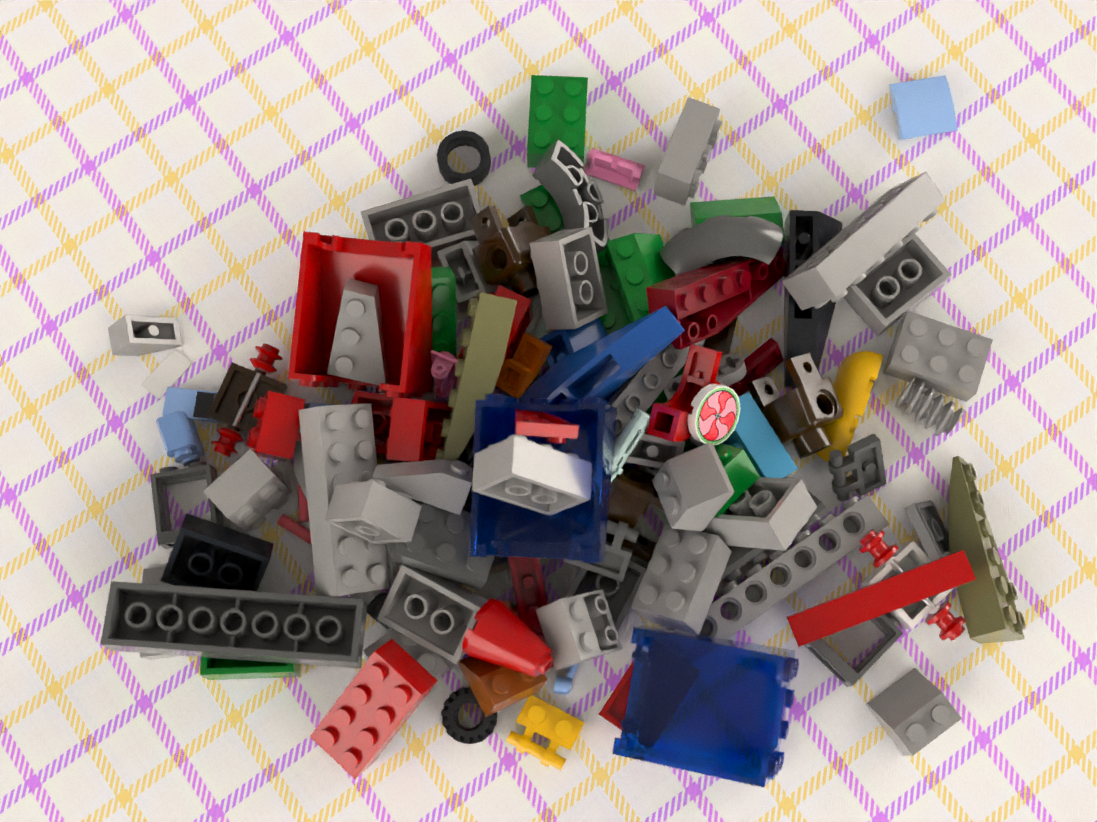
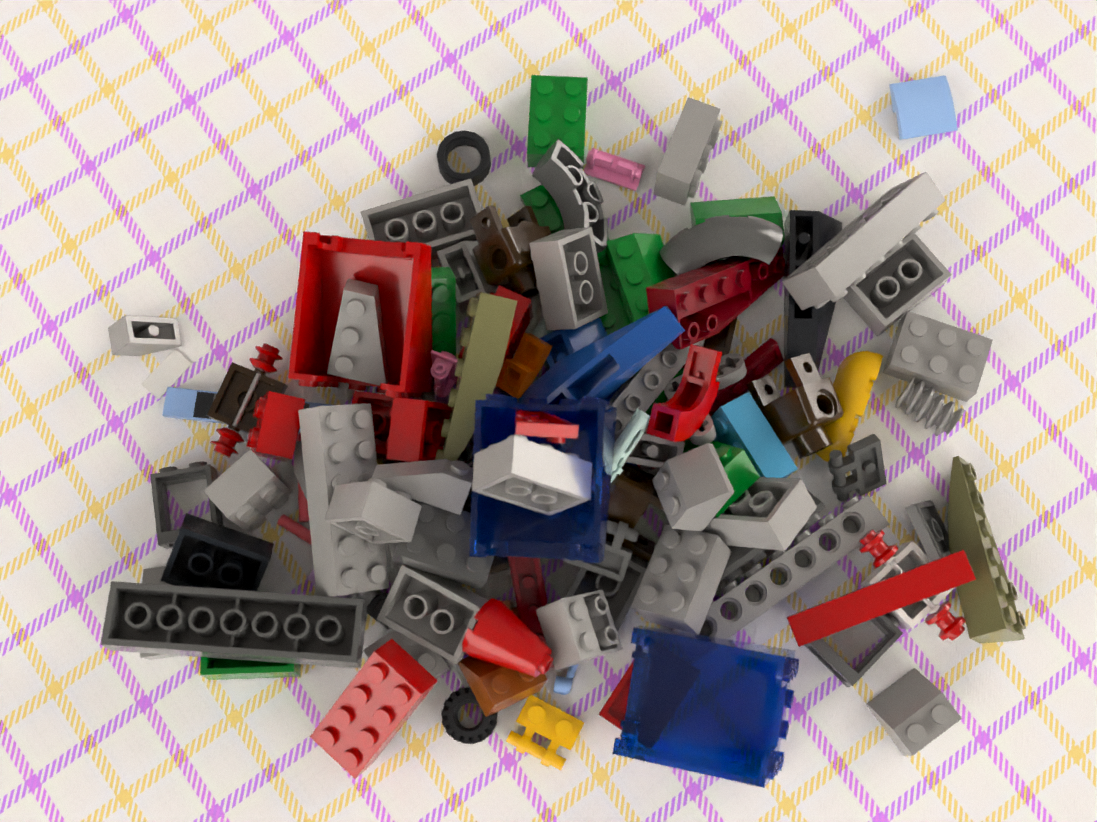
medium blue brick [156,411,205,466] -> none
tile [687,384,740,445] -> none

